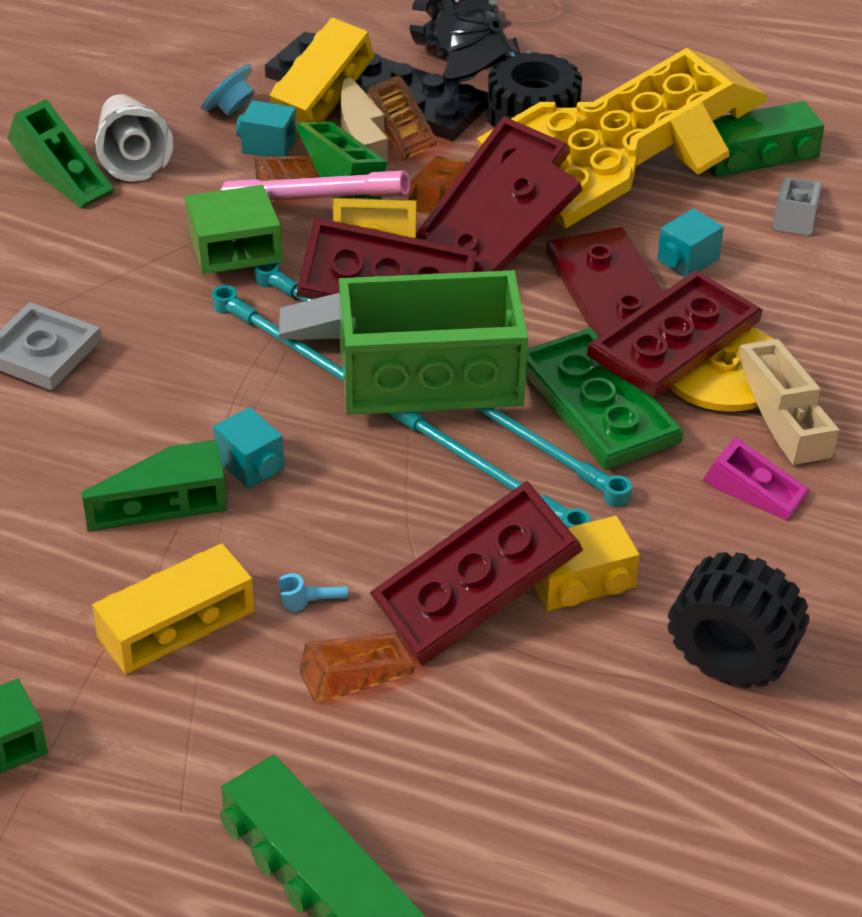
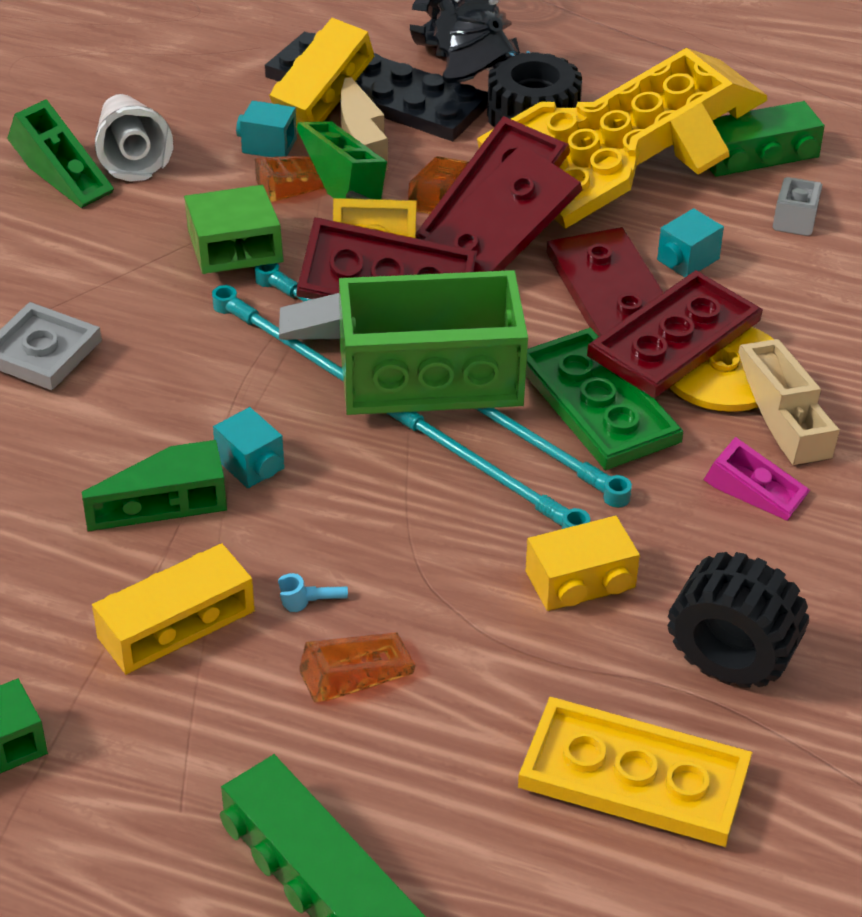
medium azure piece [201,64,255,116] -> none
bright pink piece [222,170,410,200] -> none
clear orange slope [368,75,437,160] -> none
dark red plate [370,481,583,666] -> none
none -> yellow plate [518,697,752,847]

